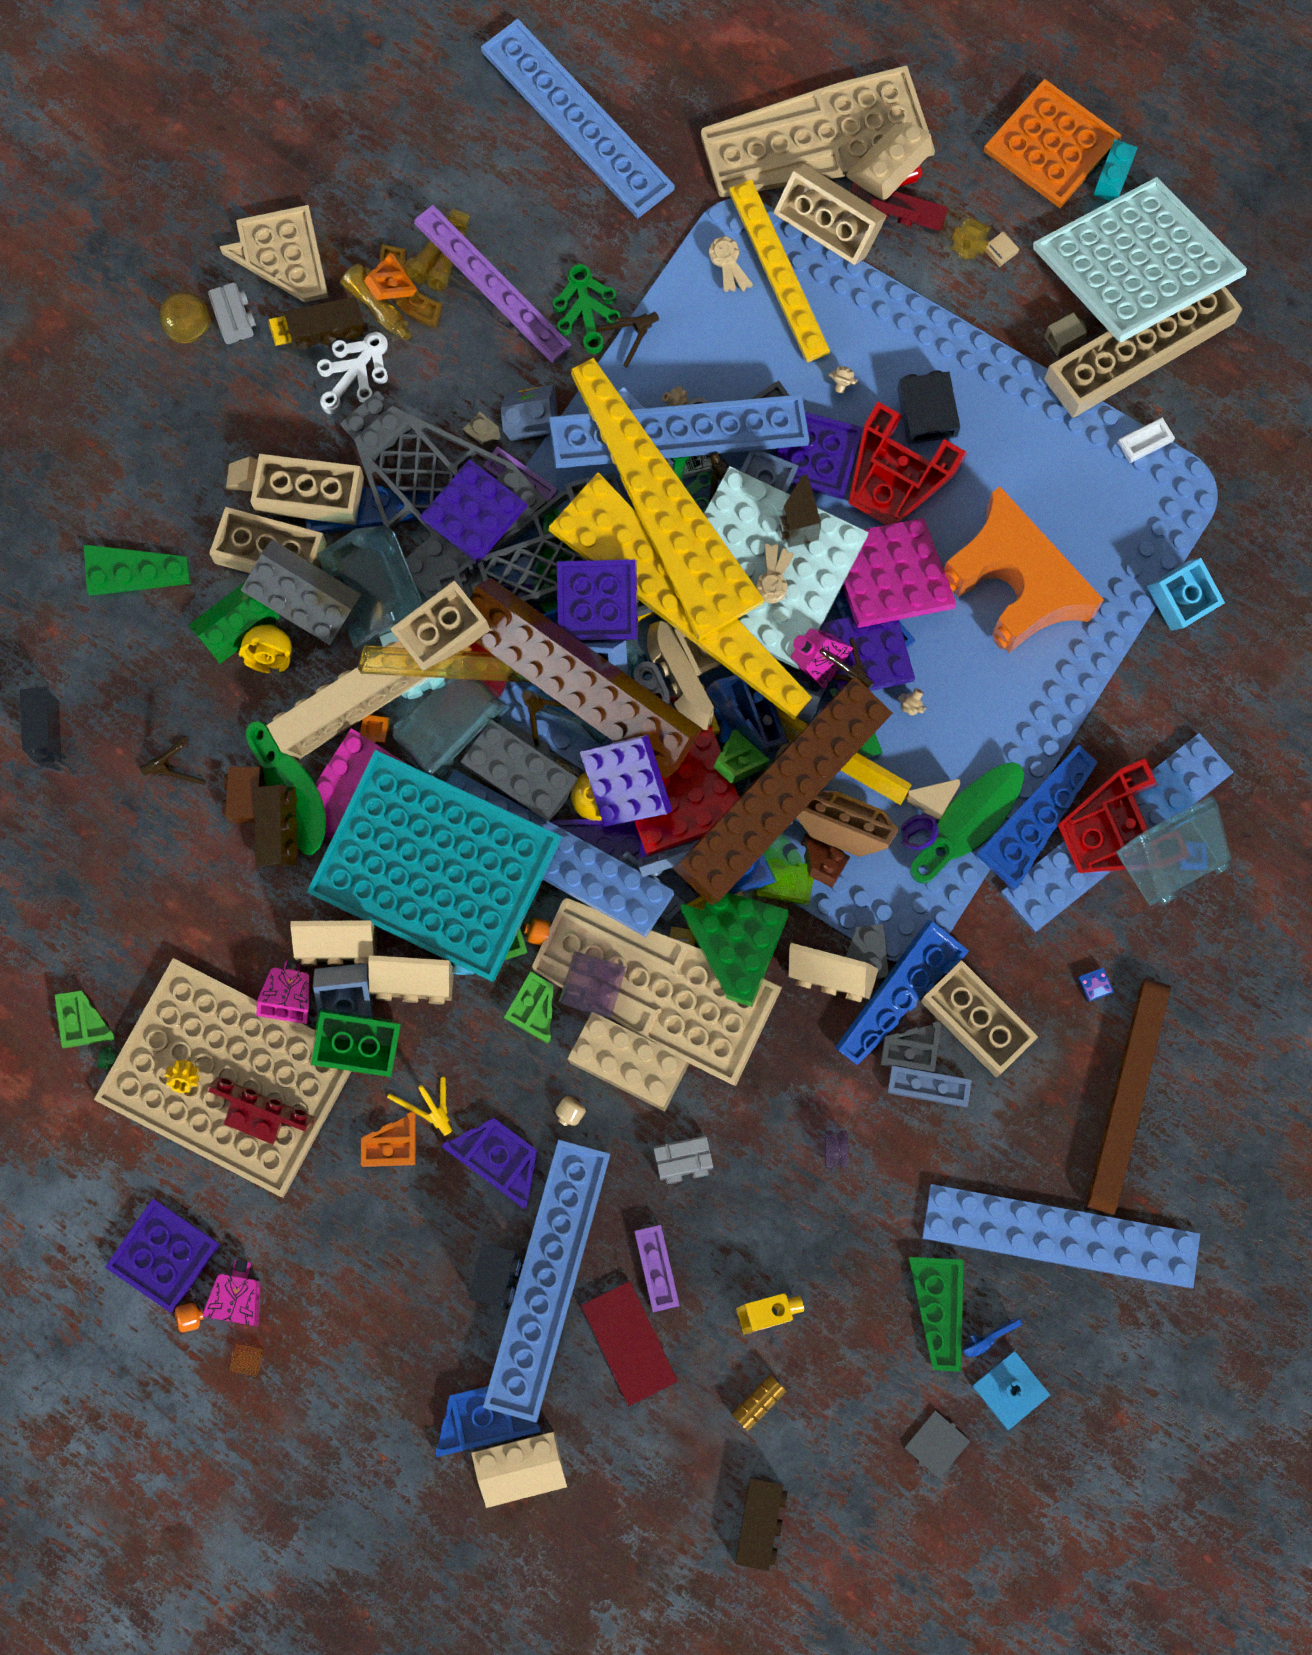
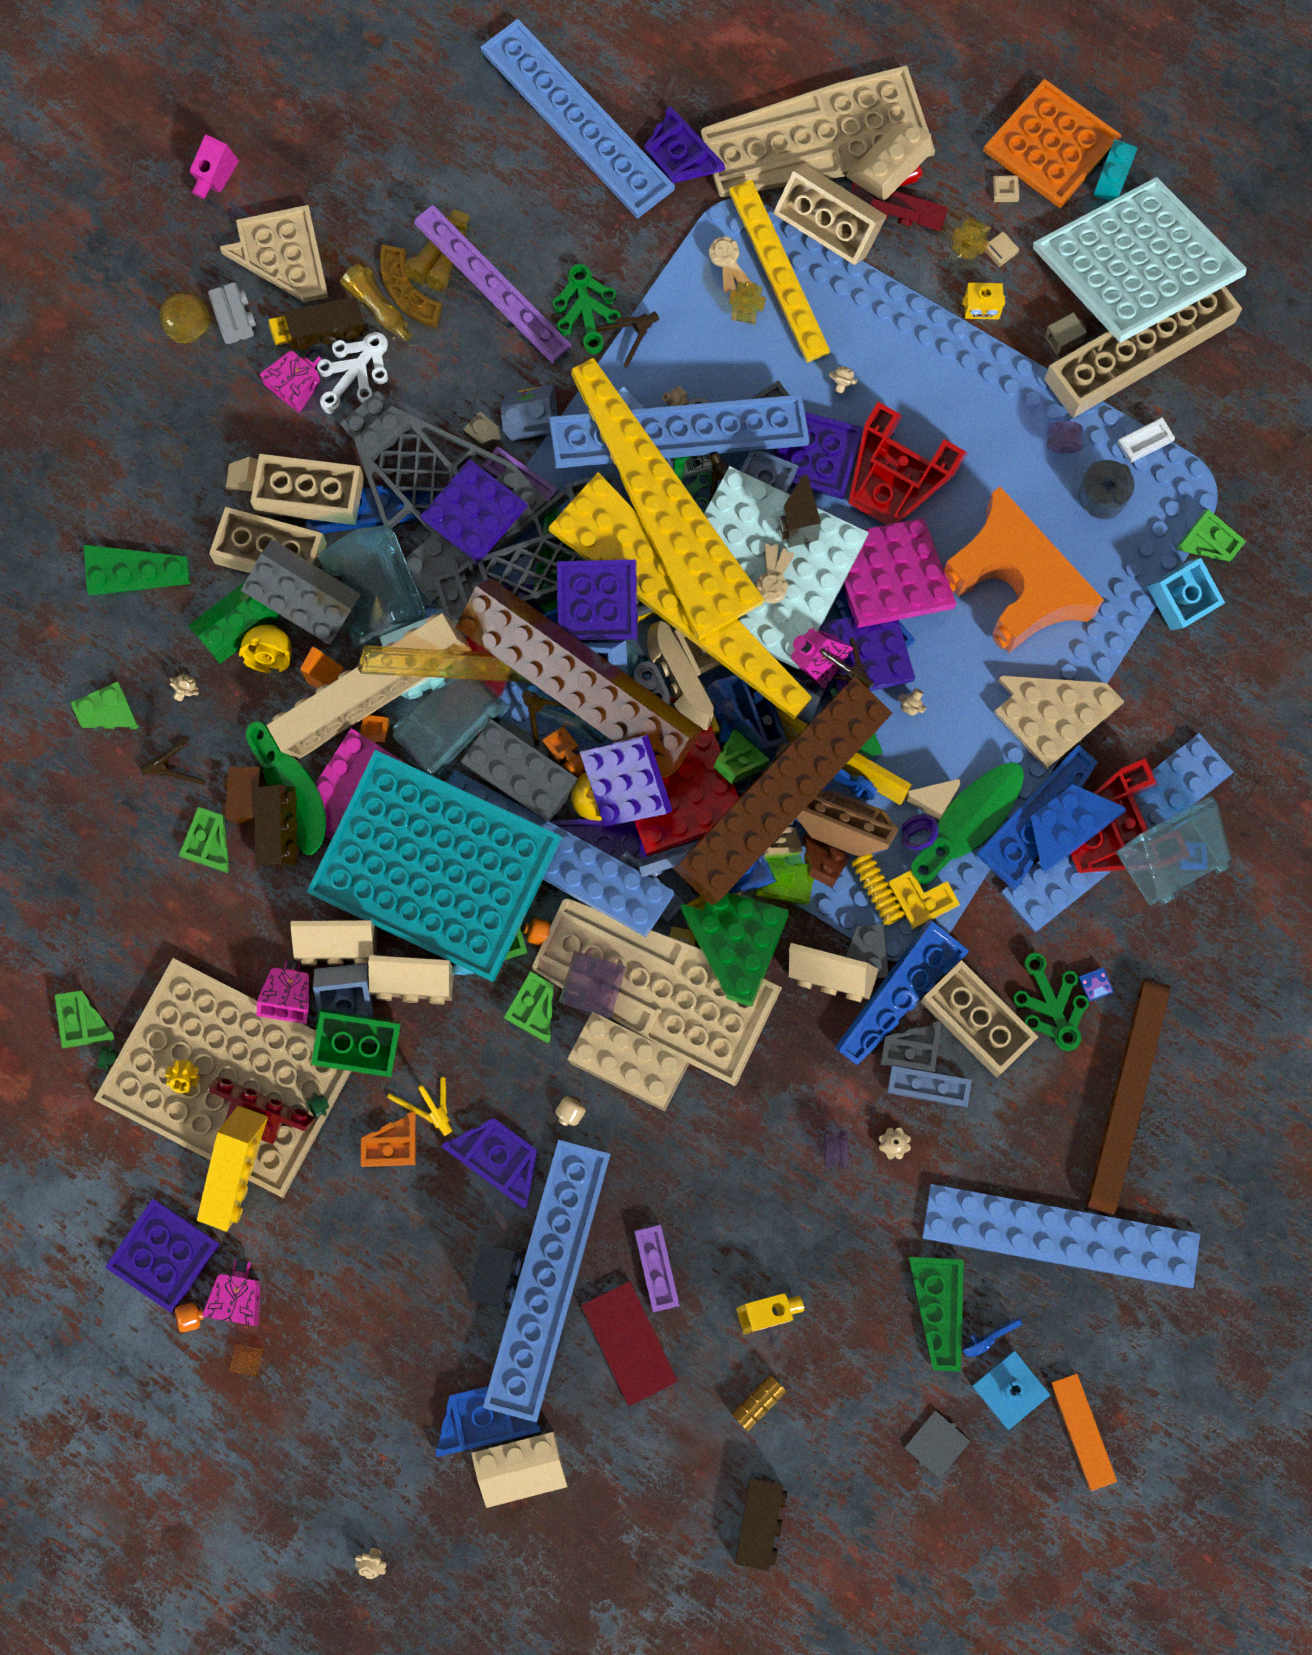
black brick [20,687,62,766] -> none
orange wing [364,253,417,300] -> none
tan slope [390,580,490,671] -> none
light grey brick [653,1136,713,1184] -> none
black brick [897,370,960,444] -> none
none -> bright green wing [71,682,139,729]
none -> tan plant [169,674,199,701]
none -> bright green wing [179,807,229,873]
none -> dark pink torso [190,134,239,199]
none -> yellow wedge [197,1106,268,1232]
none -> dark pink torso [260,350,322,413]
none -> orange slope [300,647,345,689]
none -> dark green plate [306,1092,329,1118]
none -> tan plant [355,1548,387,1579]
none -> orange plate [542,726,586,777]
none -> dark purple wing [644,106,725,183]
none -> clear yellow brick [729,282,766,325]
none -> tan slope [763,827,803,862]
none -> blue piece [833,769,877,800]
none -> yellow piece [851,853,905,925]
none -> tan plant [879,1128,911,1159]
none -> yellow plate [888,870,960,930]
none -> yellow head [962,283,1005,319]
none -> tan tile [993,175,1019,202]
none -> tan wing [994,676,1124,770]
none -> green plant [1012,953,1089,1051]
none -> blue wing [1031,784,1126,874]
none -> clear purple wheel [1046,421,1083,454]
none -> orange tile [1050,1374,1117,1491]
none -> clear smoke brick [1078,460,1135,519]
none -> bright green wing [1175,509,1246,562]

